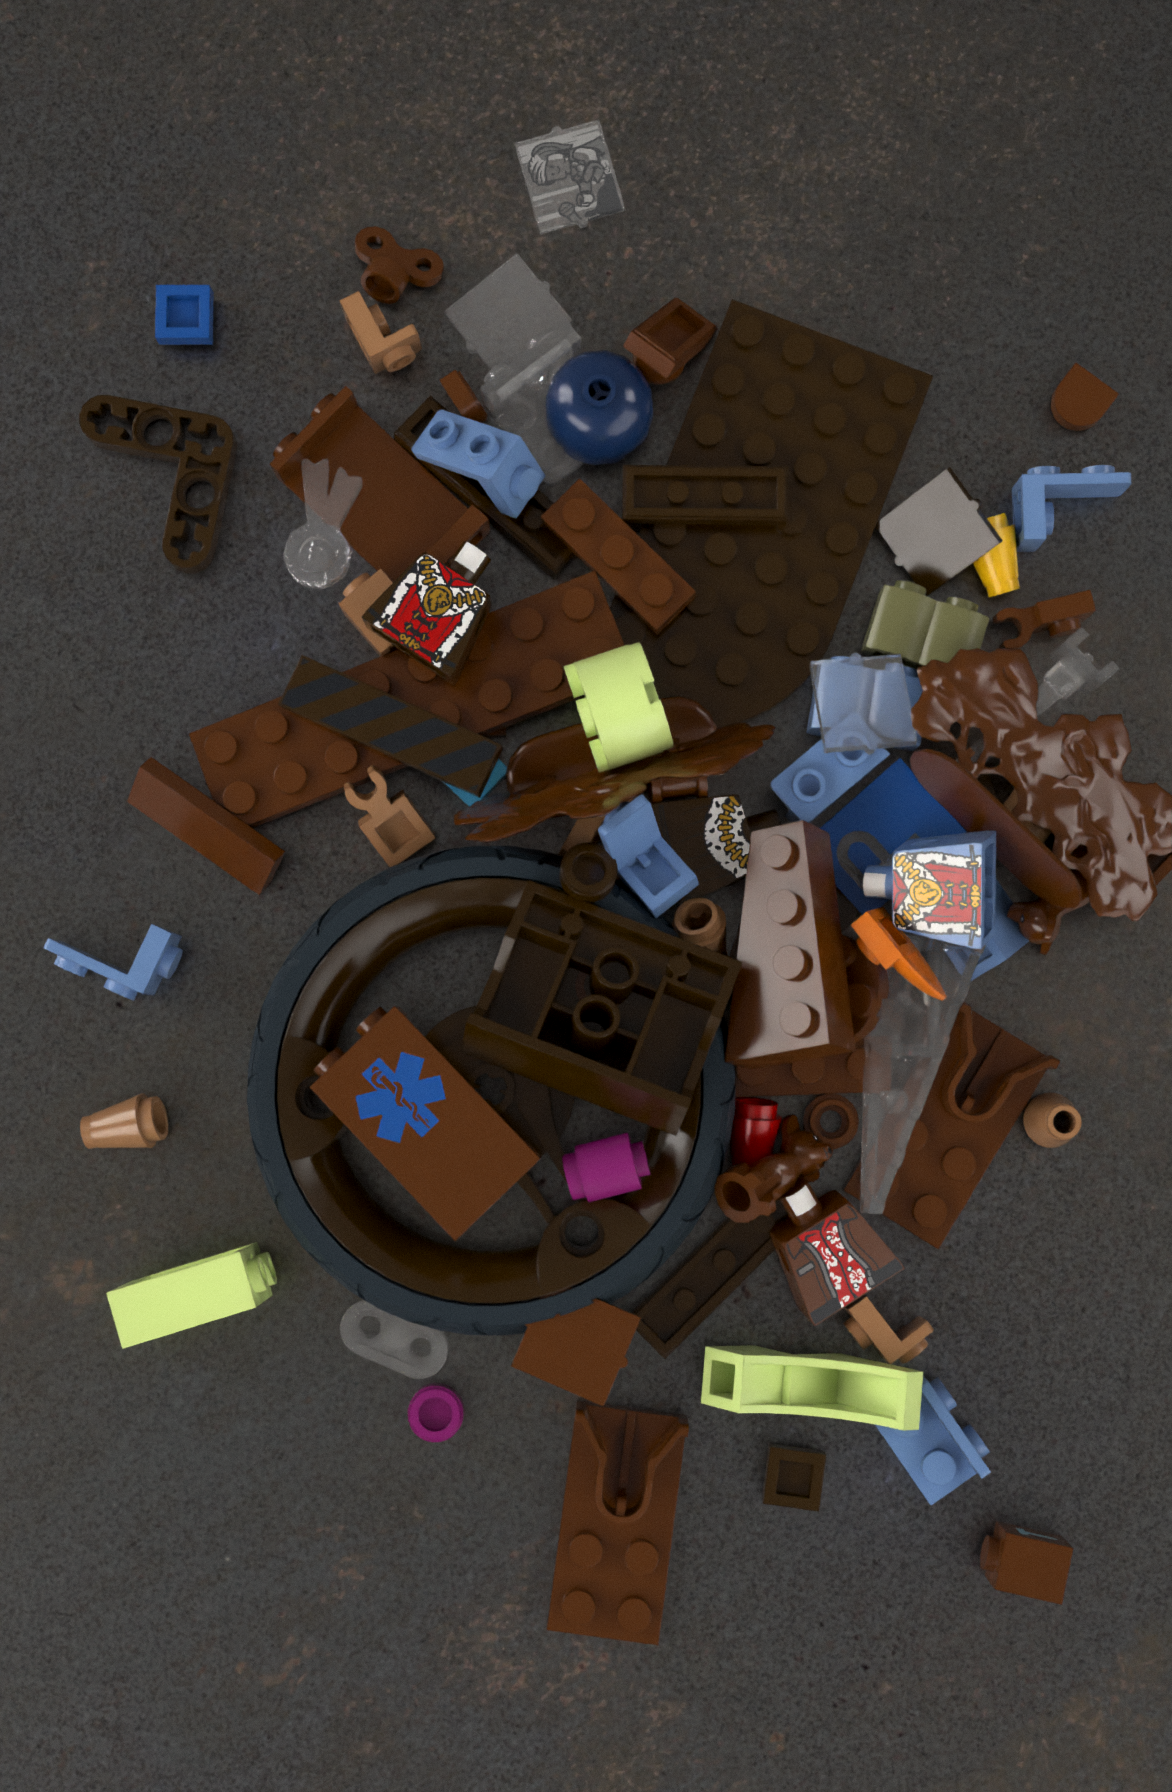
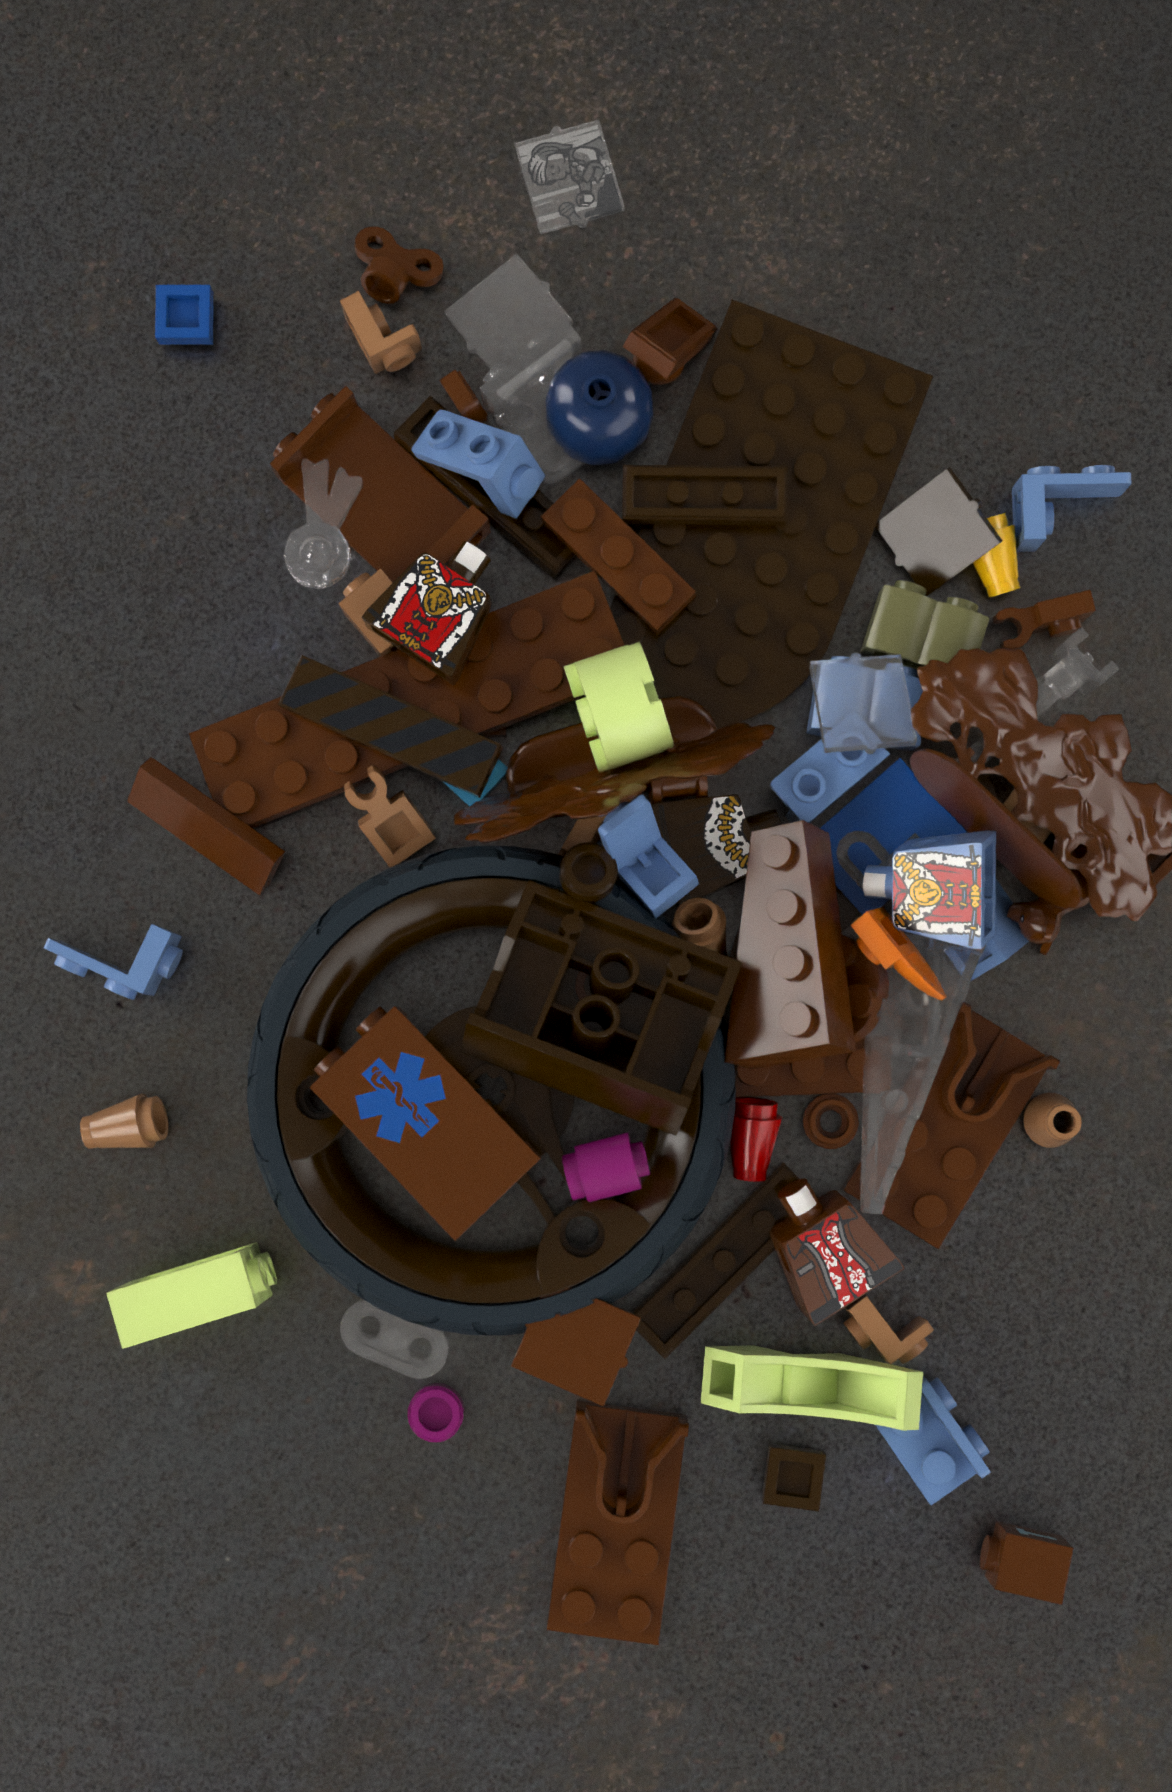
dark brown beam [79,395,237,574] -> none
reddish brown animal [715,1114,833,1223] -> none
reddish brown tile [1051,362,1119,431] -> none

